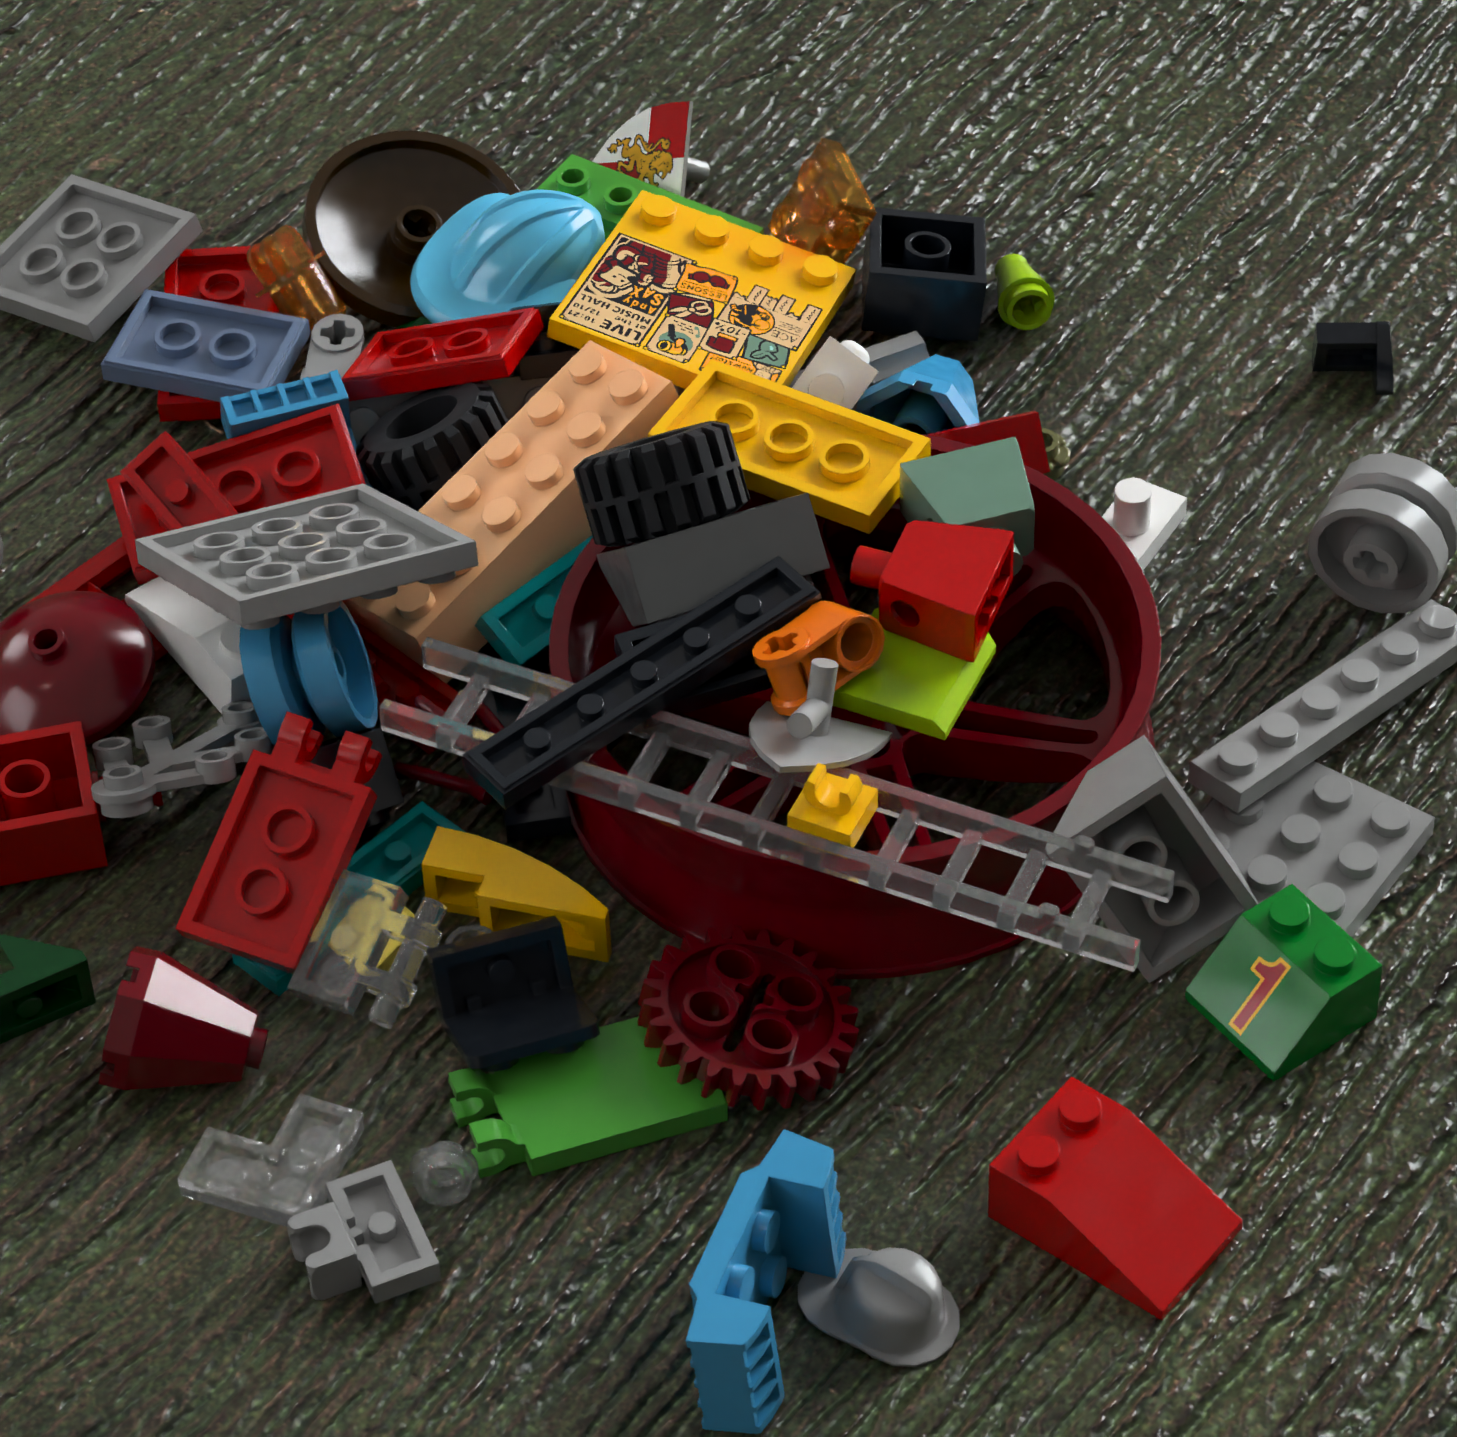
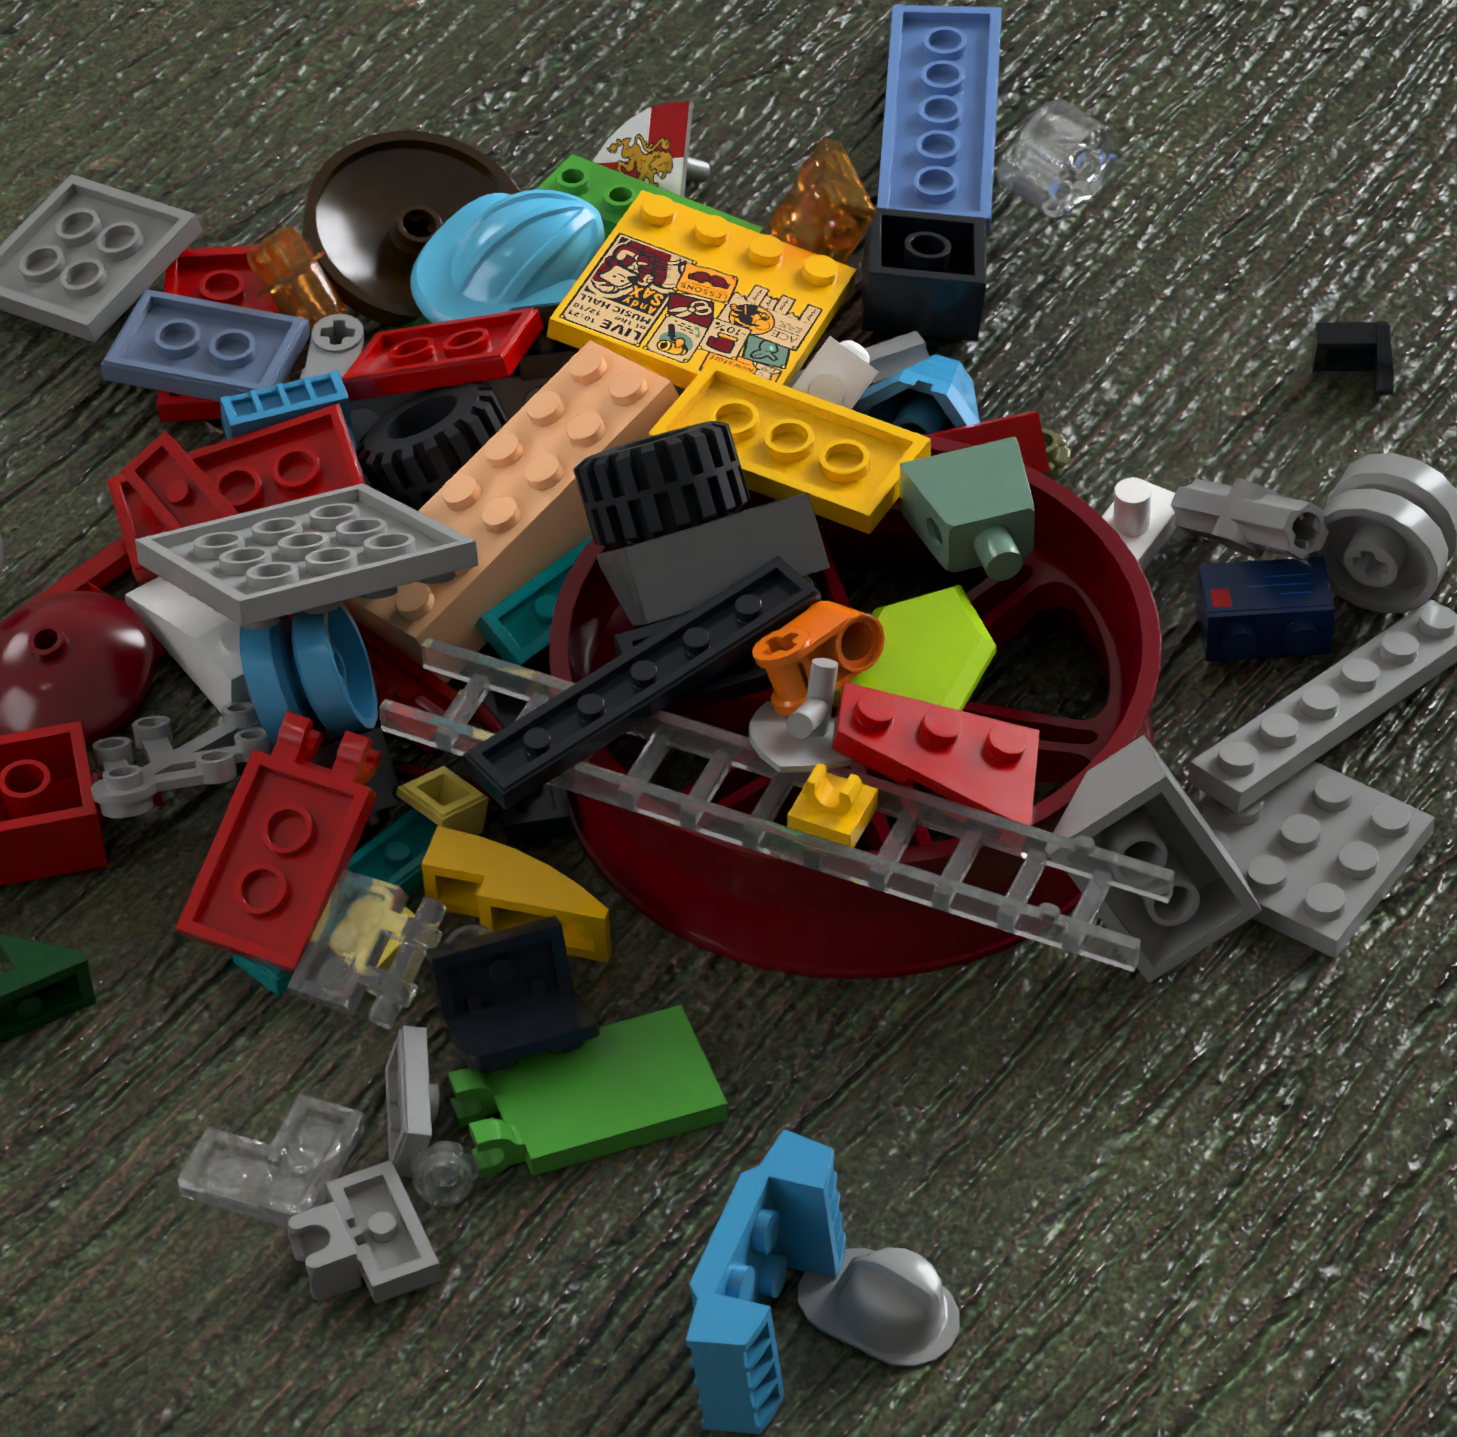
dark red cone [98,946,269,1090] -> none
dark red gear [637,926,859,1111] -> none
red torso [850,520,1014,663] -> none
red slope [988,1076,1243,1320] -> none
lime cone [994,254,1055,330] -> none
green slope [1185,884,1383,1082] -> none
none -> light grey plate [385,1025,439,1178]
none -> light yellow slope [396,766,489,835]
none -> wing [831,682,1040,847]
none -> medium blue plate [877,5,1002,236]
none -> clear piece [997,99,1119,218]
none -> light grey piece [1170,478,1329,559]
none -> dark blue brick [1196,557,1335,661]

